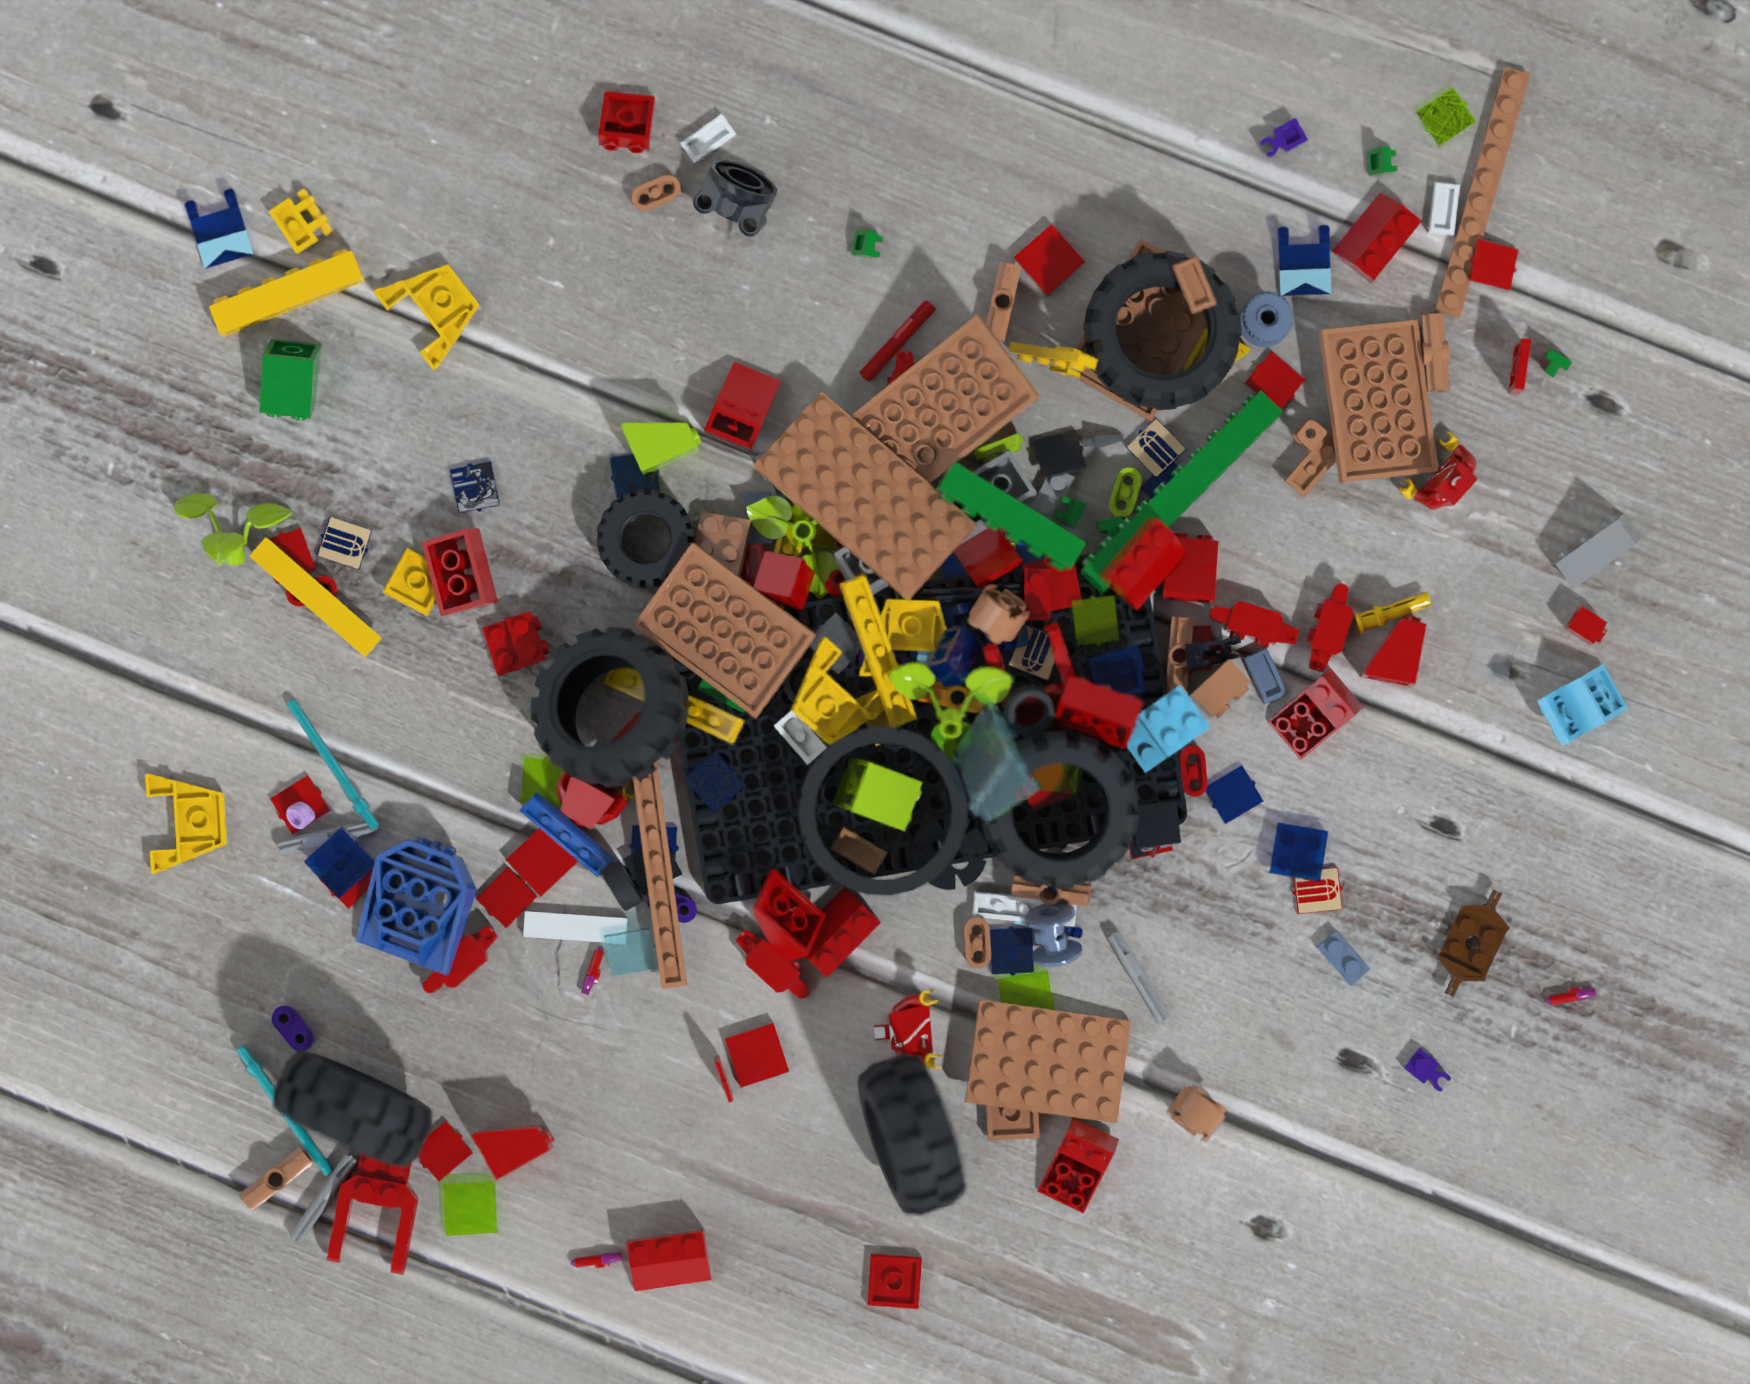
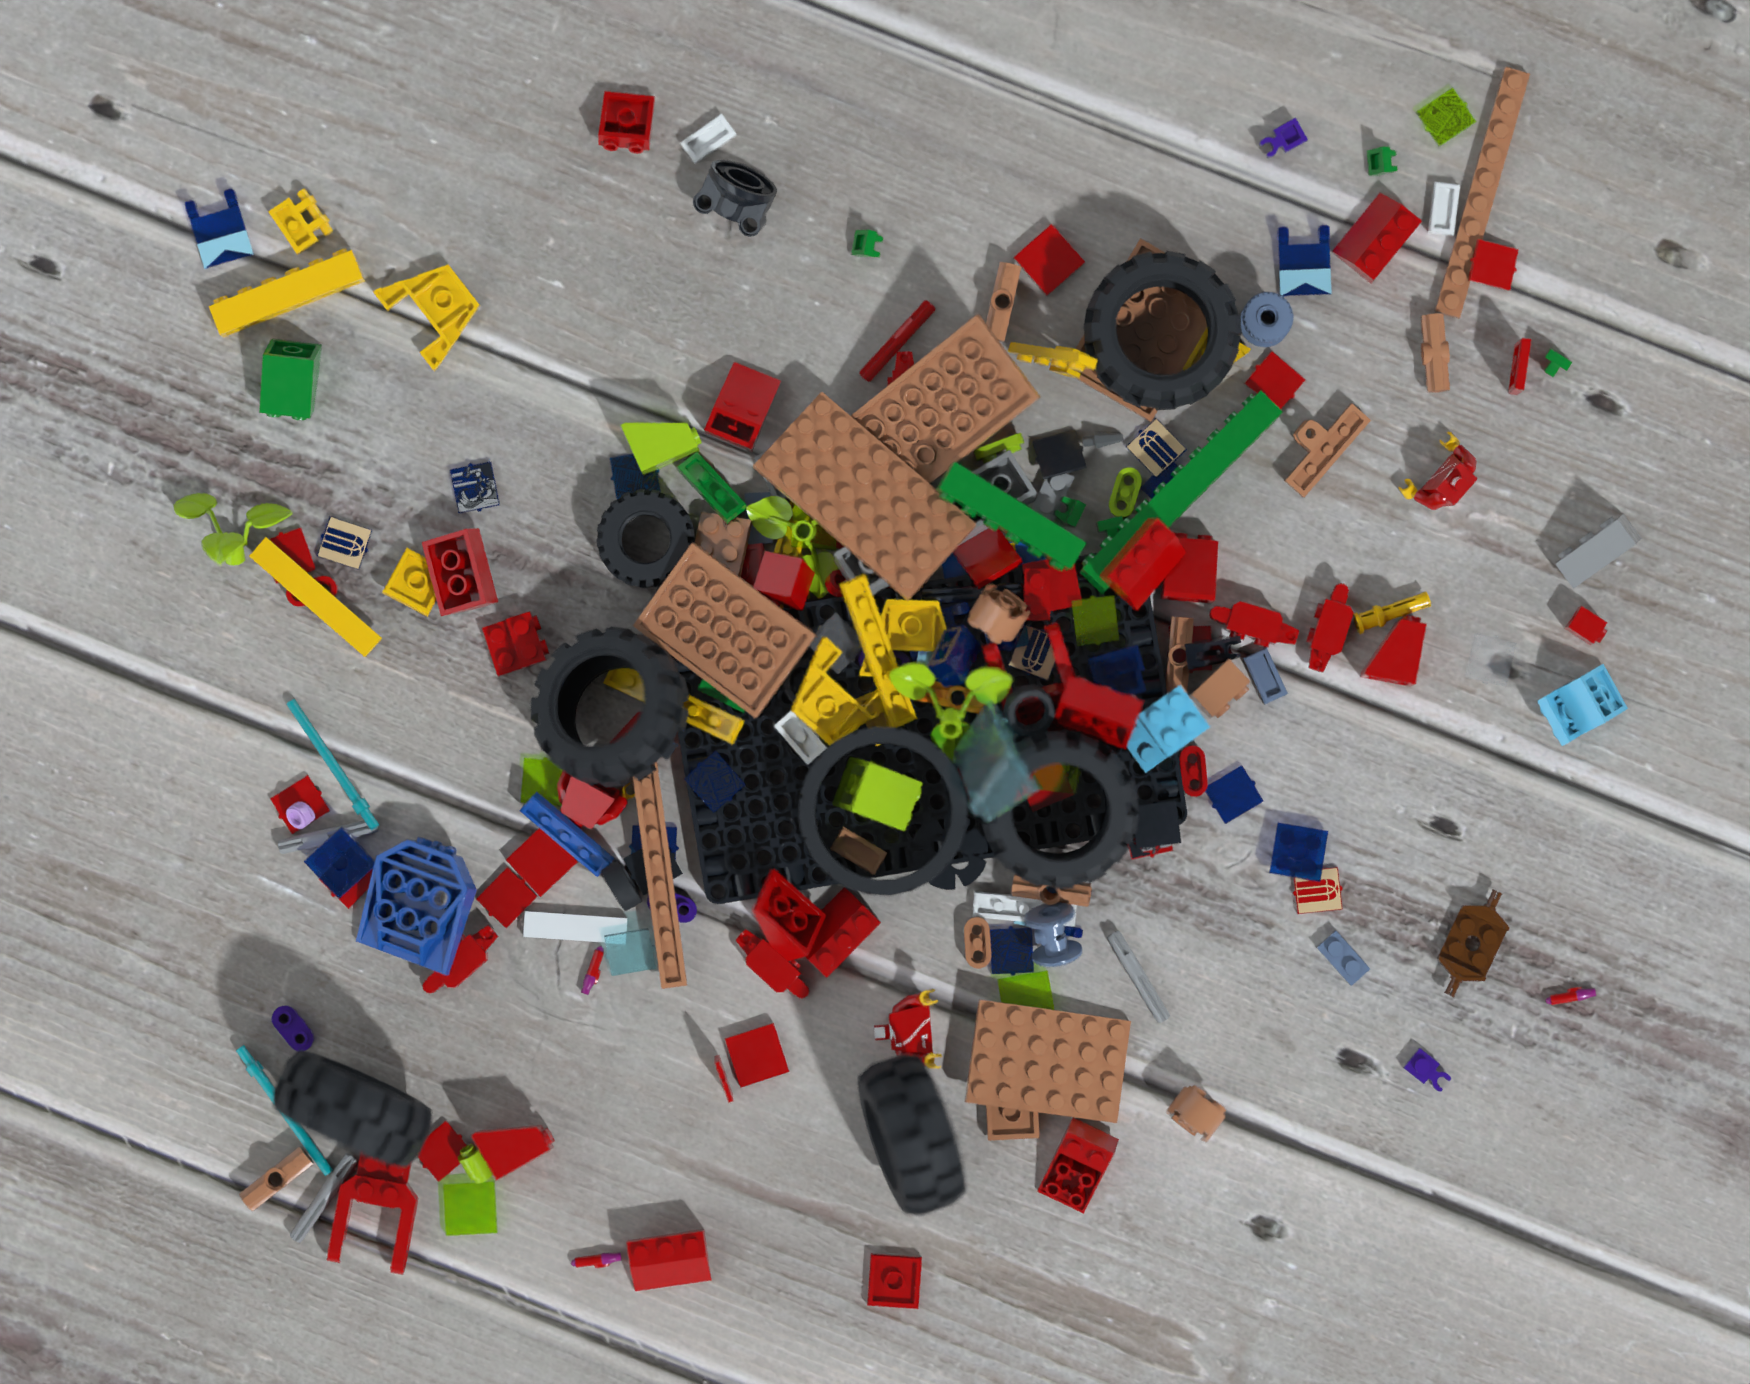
yellow wing [145,774,228,874] -> none
nougat plate [631,175,681,212] -> none
nougat tile [1172,256,1217,314] -> none
red slope [1267,668,1364,760] -> none
nougat plate [1318,320,1439,483] -> none
none -> lime brick [458,1144,493,1184]
none -> green plate [677,452,746,523]

